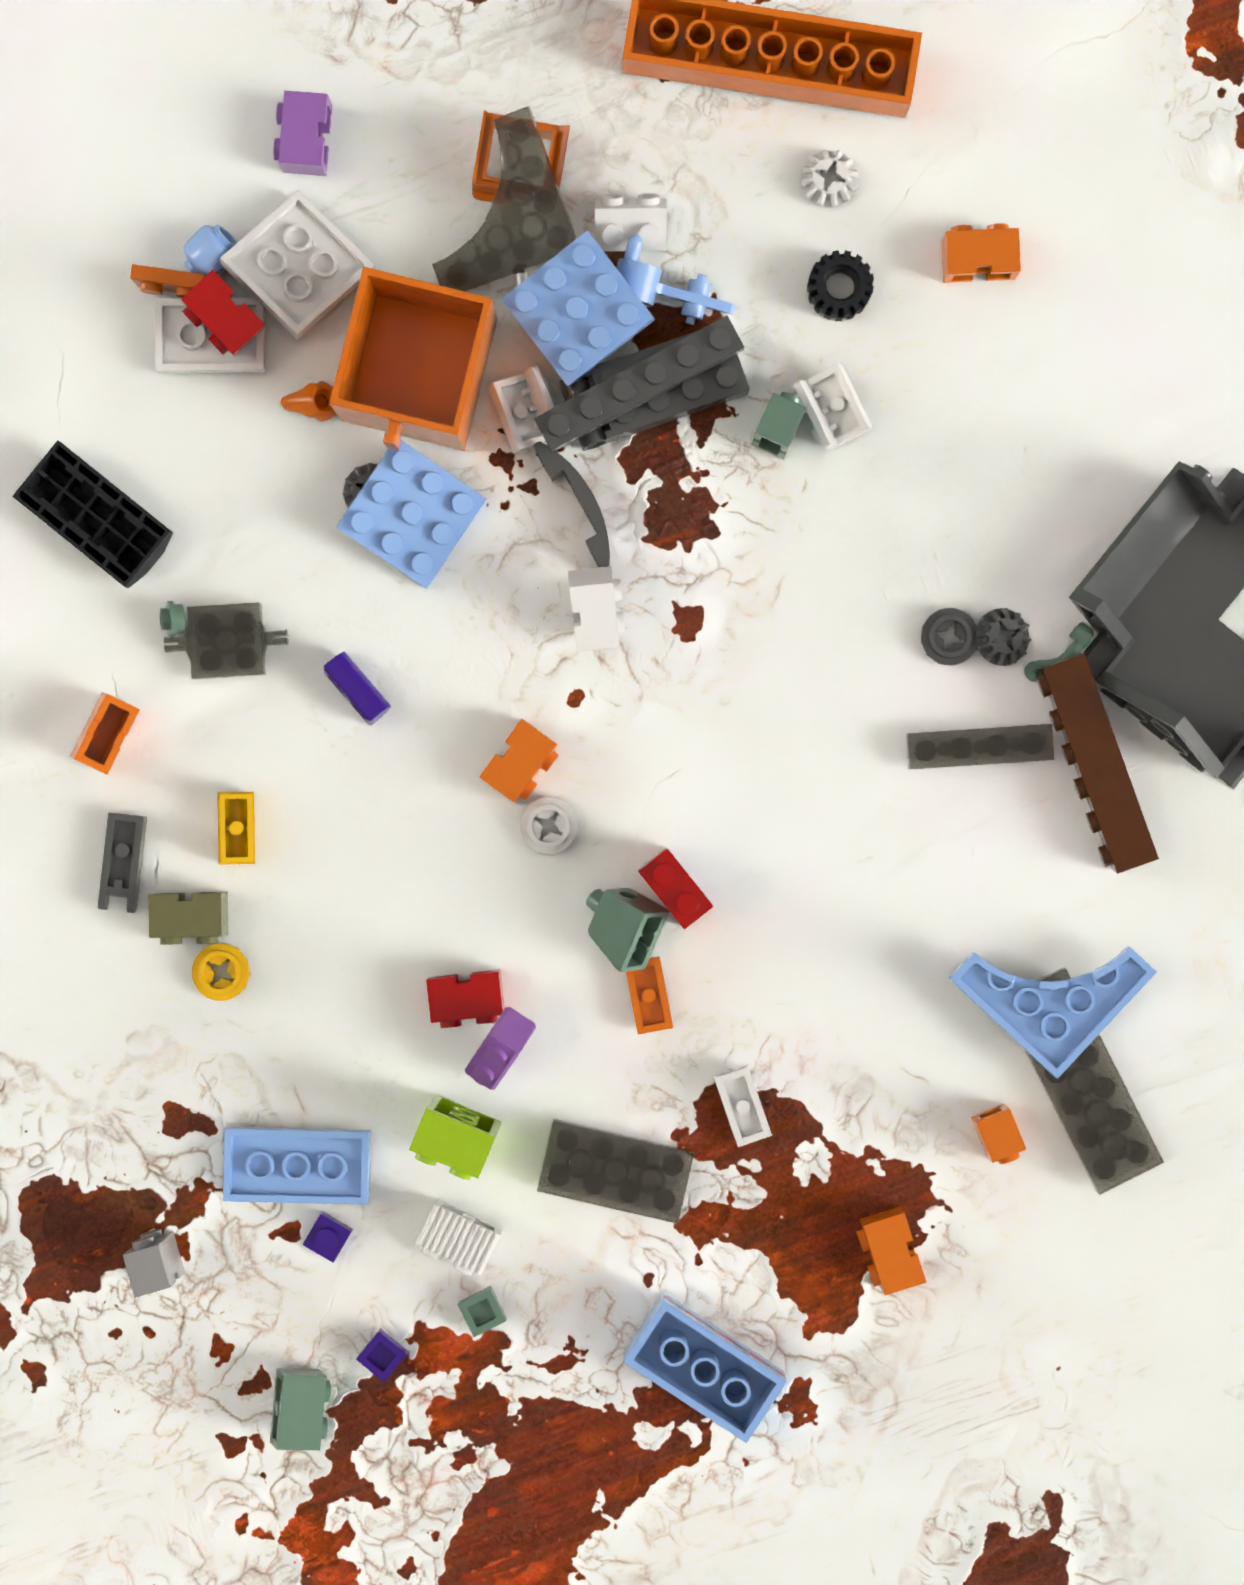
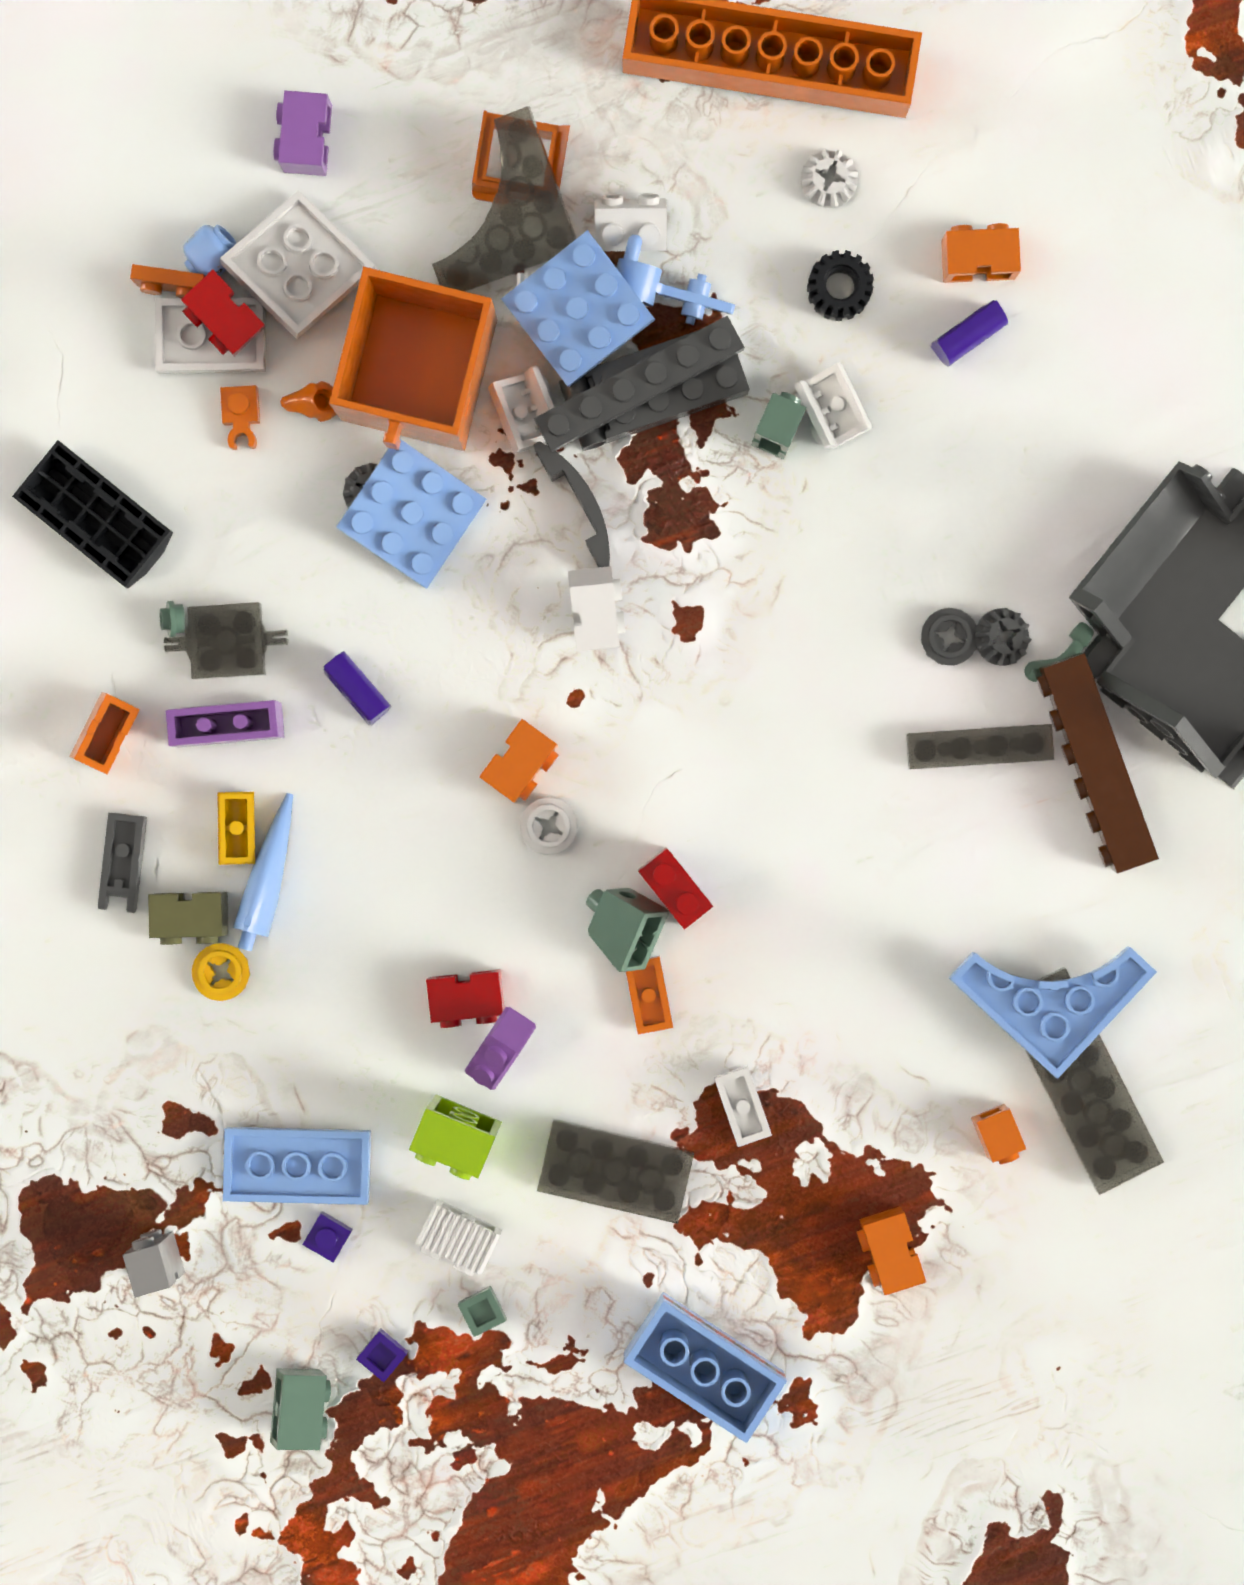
none -> medium lavender brick [166,700,285,748]
none -> orange plate [220,385,260,450]
none -> light blue piece [233,793,293,951]
none -> dark purple brick [930,300,1008,367]

